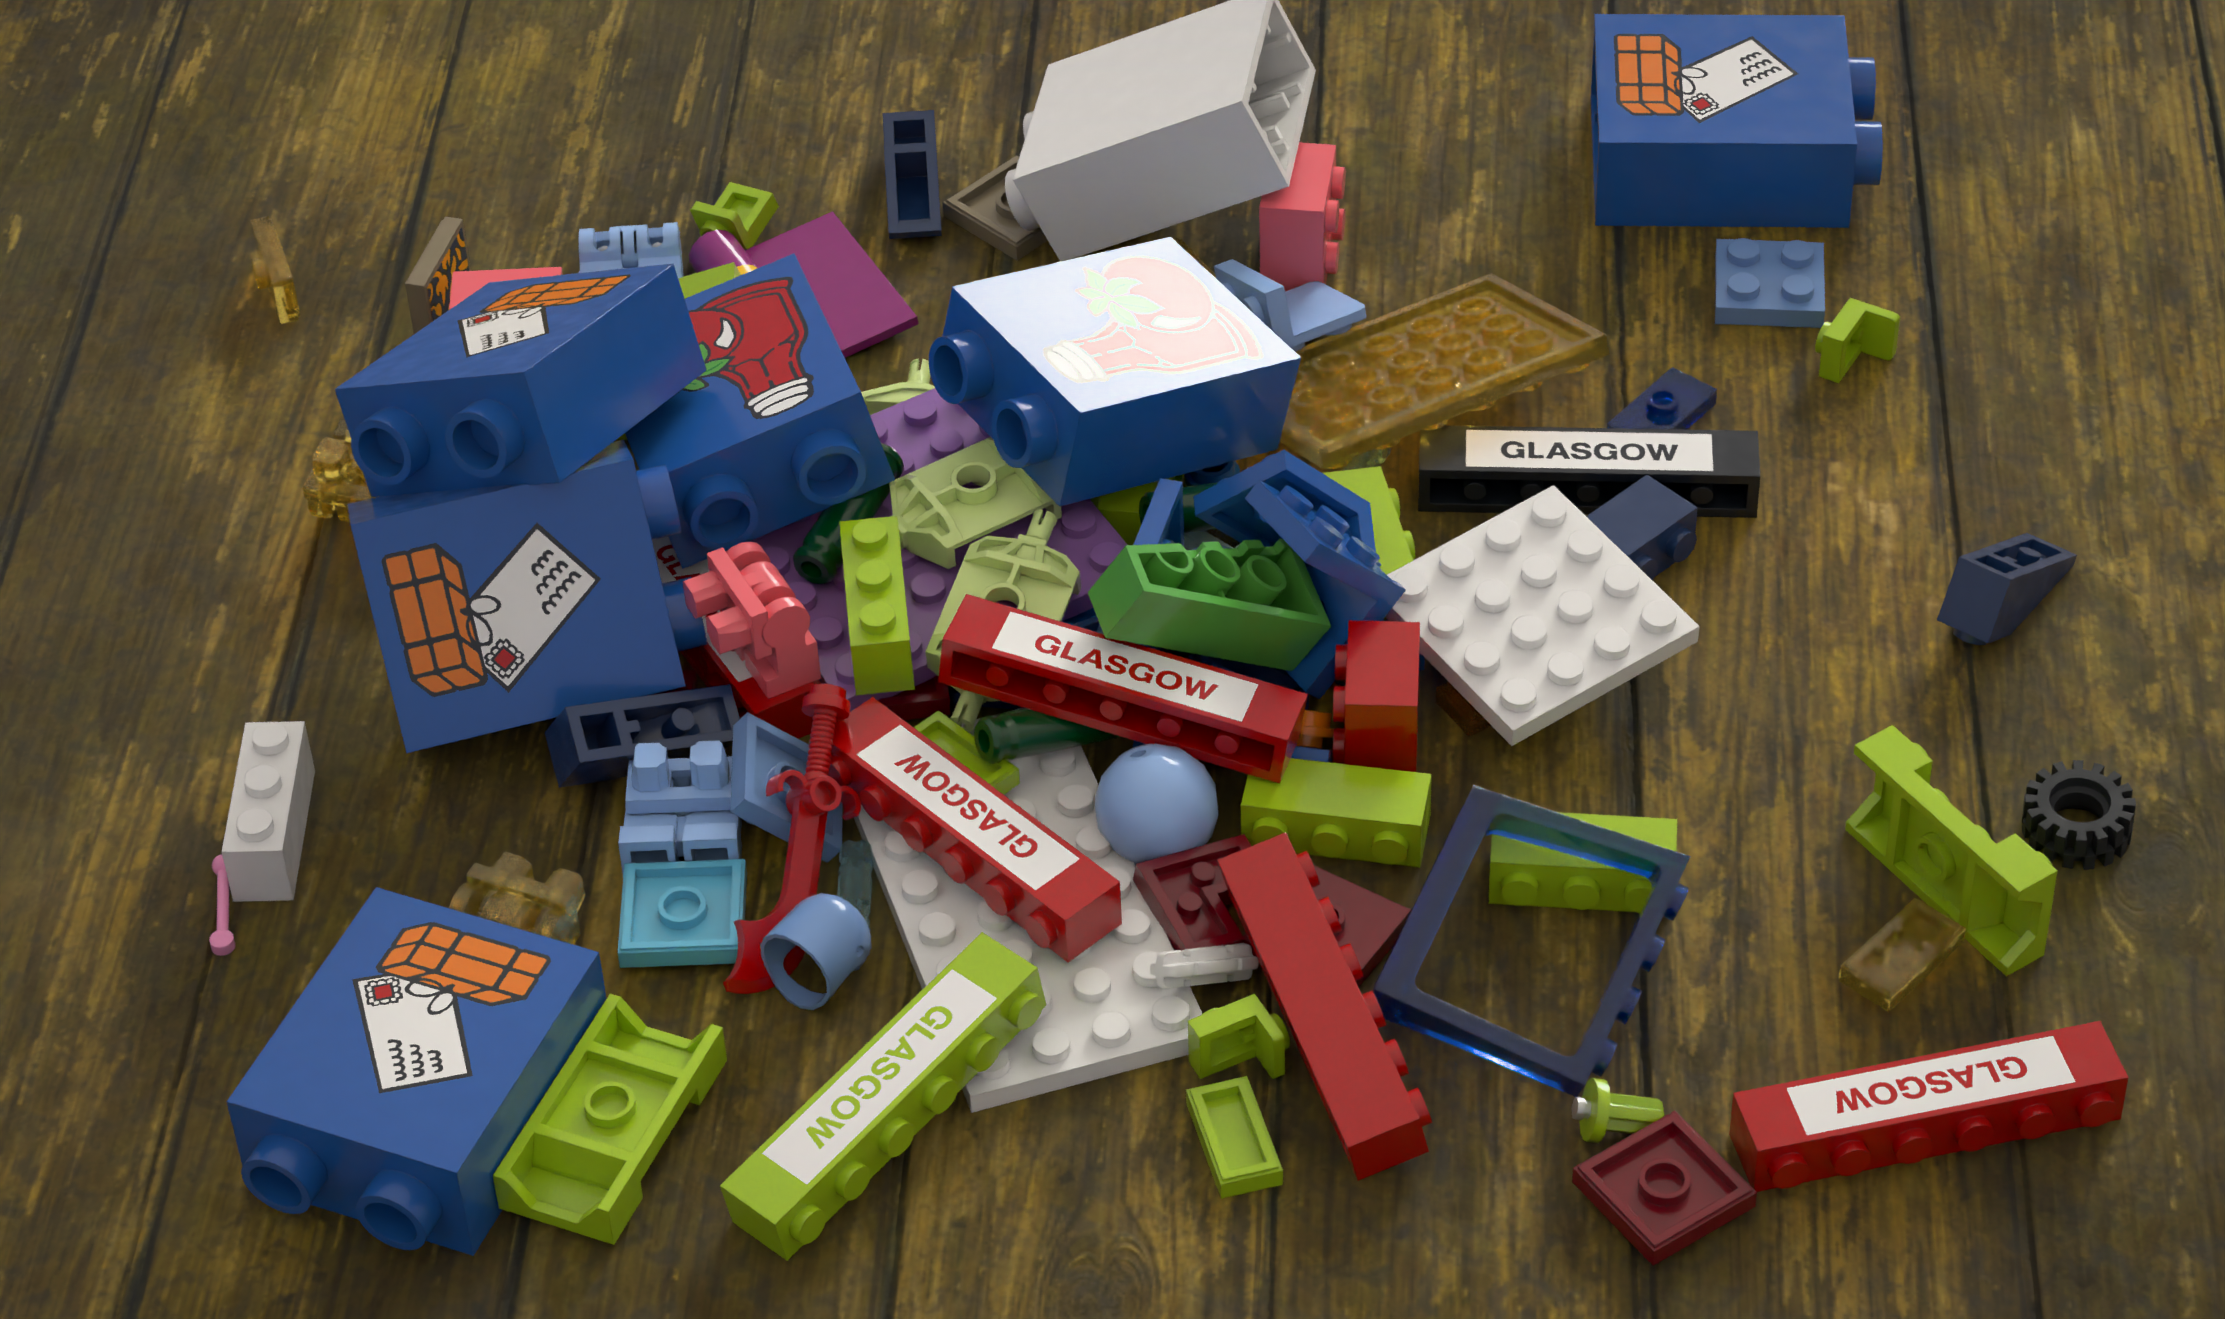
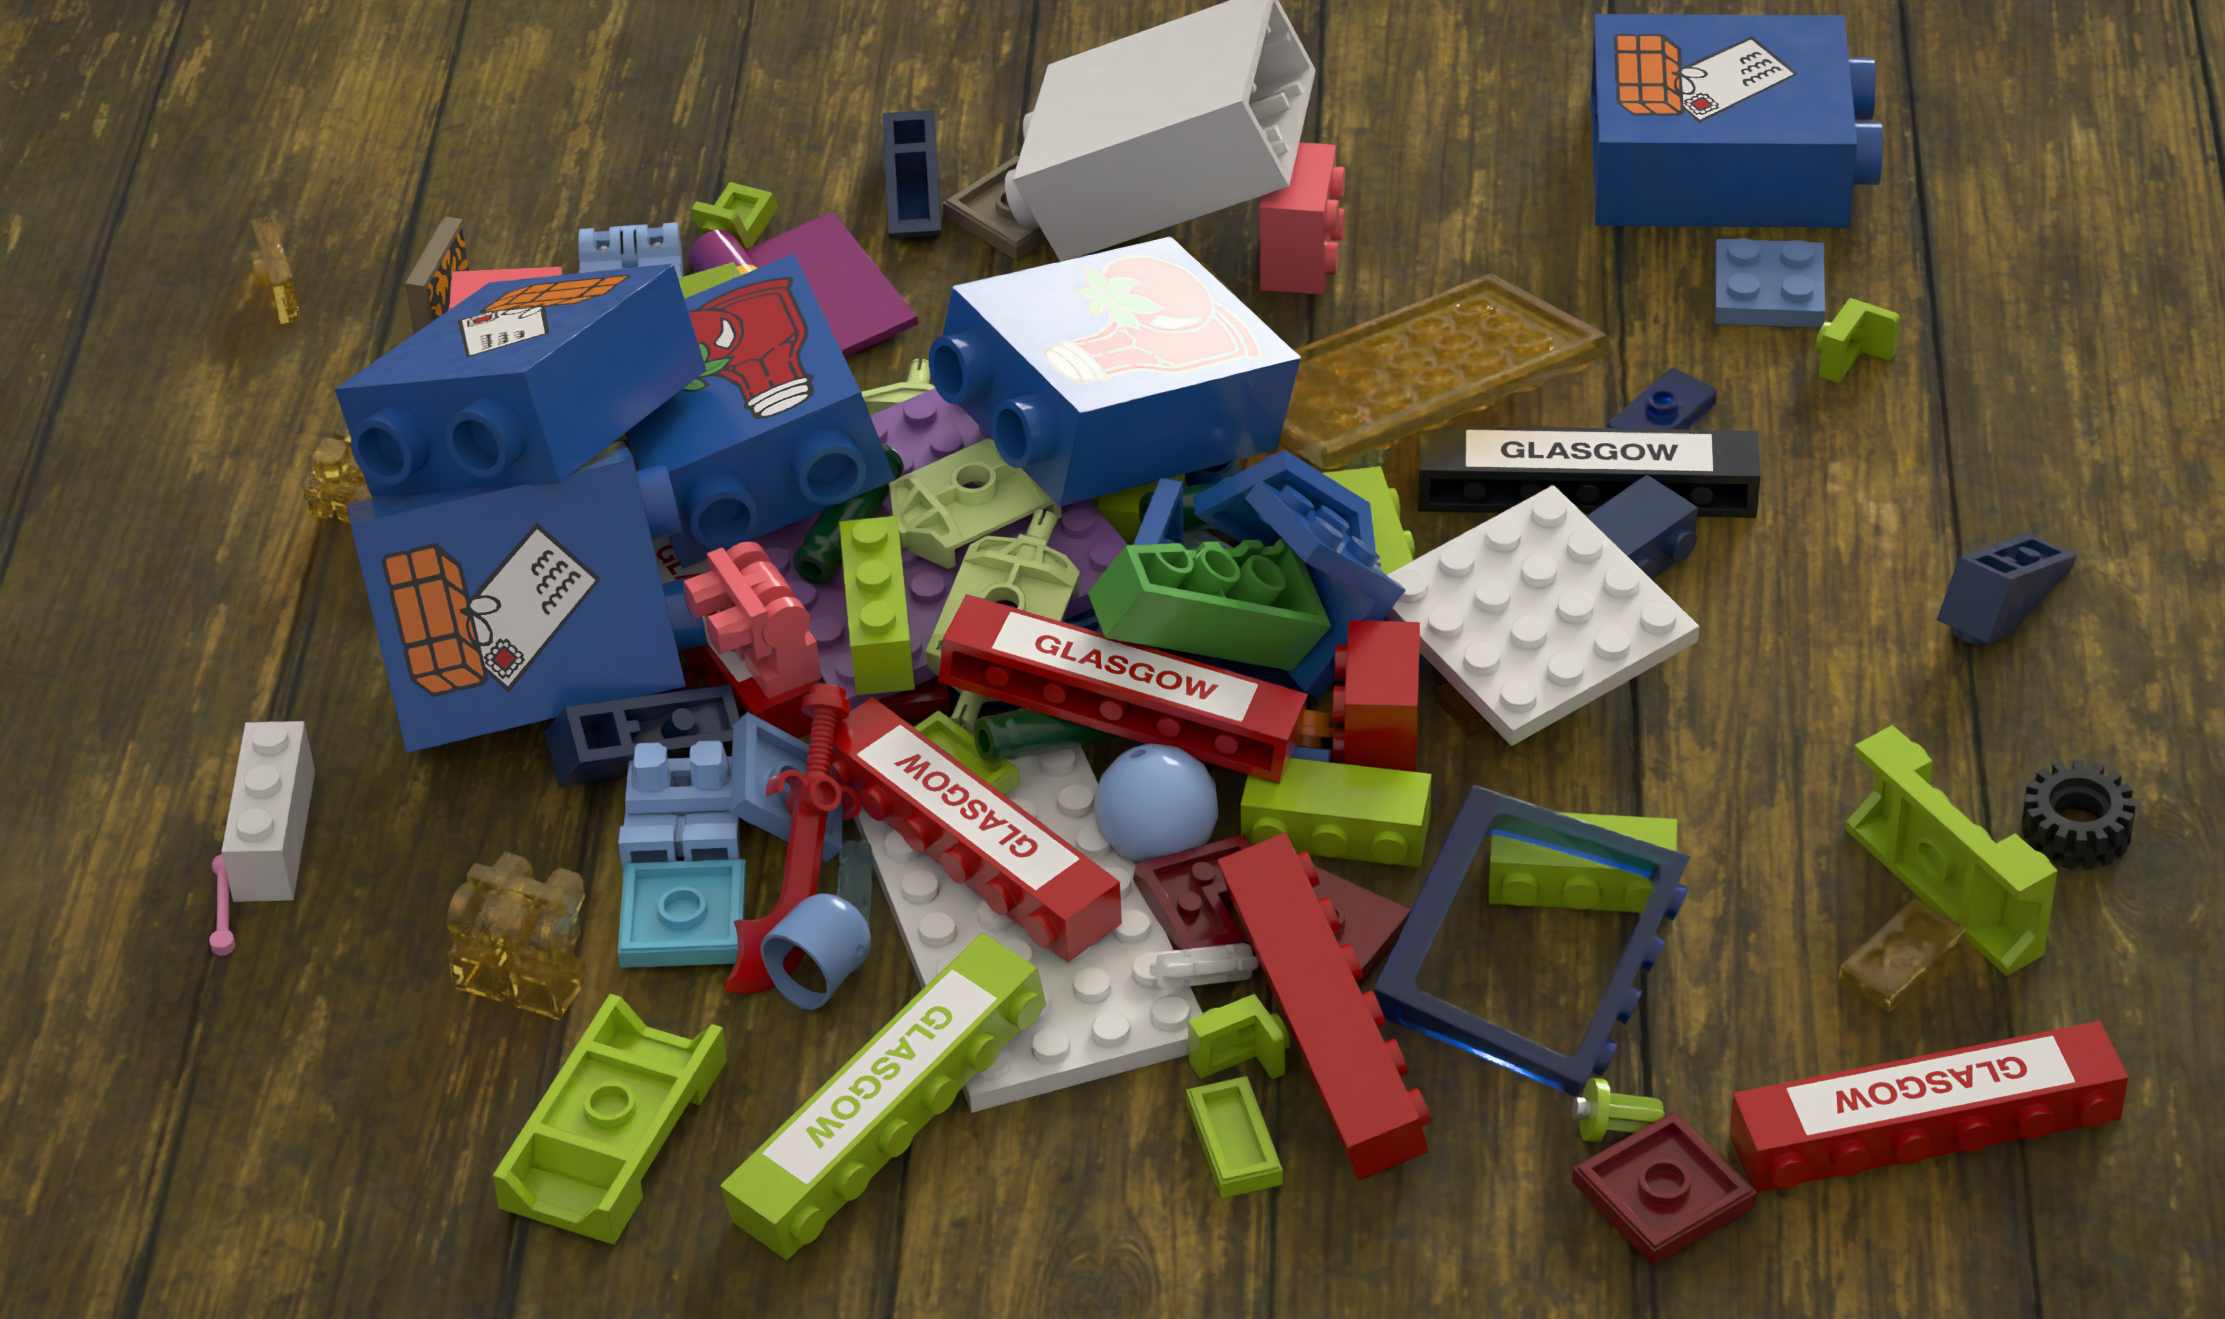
blue brick [226,887,607,1256] -> none
light blue bracket [1214,259,1367,352] -> none

